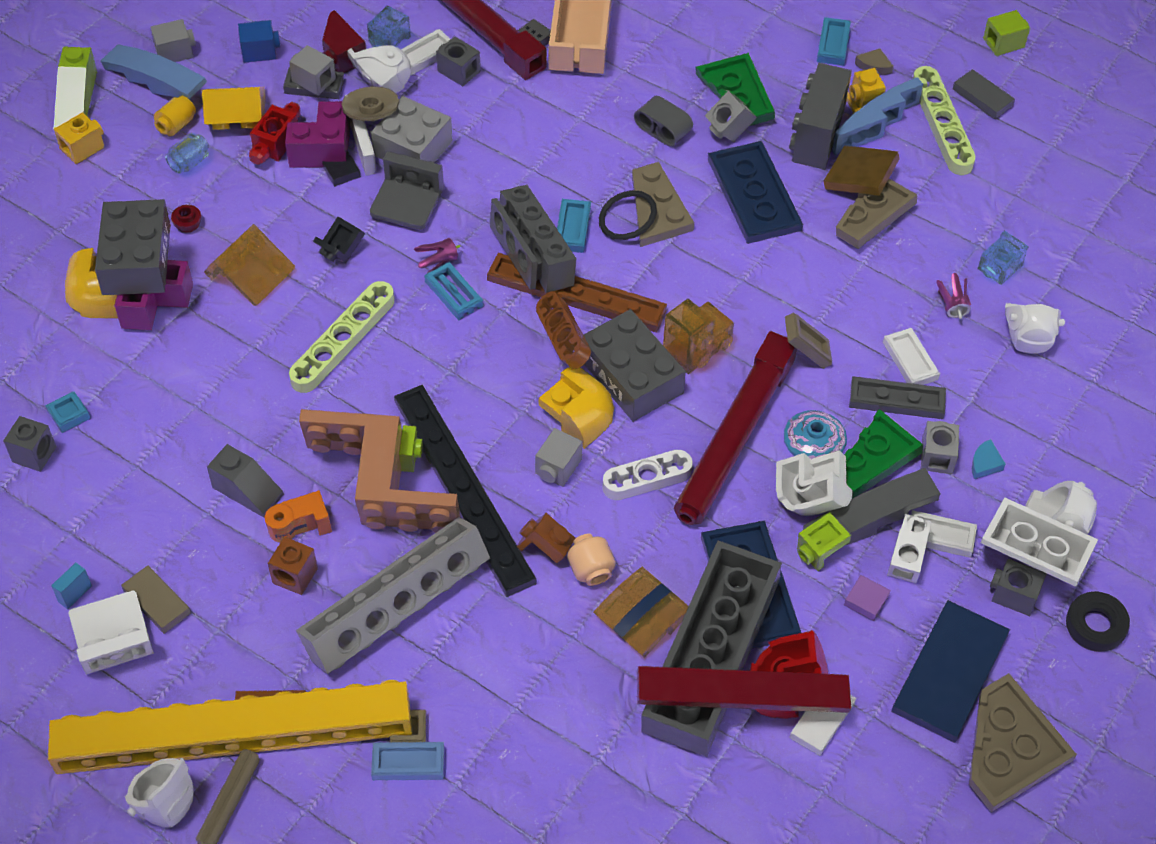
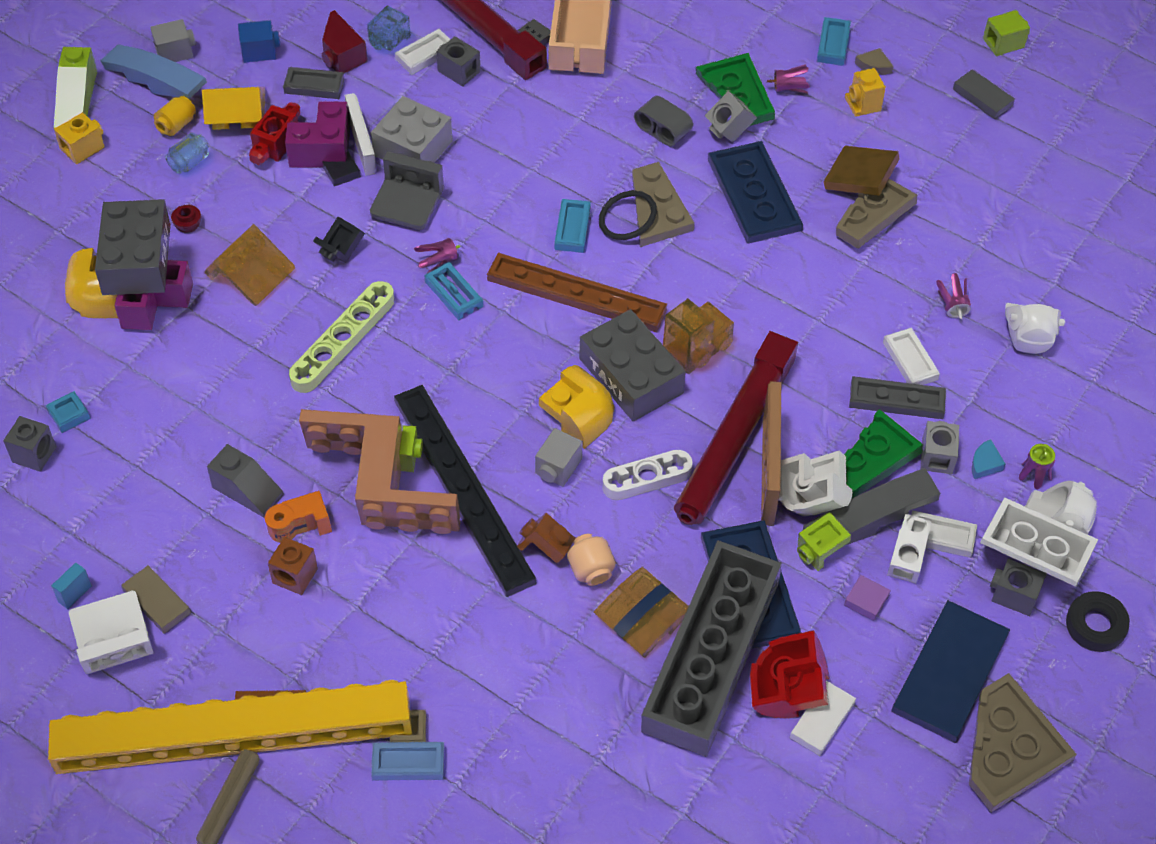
white helmet [125,758,194,828] -> none
light grey brick [289,45,336,96] -> none
light grey brick [296,517,490,674] -> none
dark tan dish [341,86,399,121] -> none
white helmet [348,46,411,93] -> none
dark grey brick [490,185,576,293] -> none
dark orange beam [536,291,591,369] -> none
dark red tile [637,666,851,713] -> none
dish [784,410,847,459] -> none
dark tan tile [785,312,832,369] -> none
dark grey brick [789,63,852,170] -> none
medium blue slope [832,77,923,155] -> none
yellowish green beam [913,66,976,175] -> none
clear light blue brick [977,230,1029,285] -> none
none -> medium nougat tile [761,381,782,526]
none -> flat silver piece [767,64,810,94]
none -> piece [1019,444,1055,489]

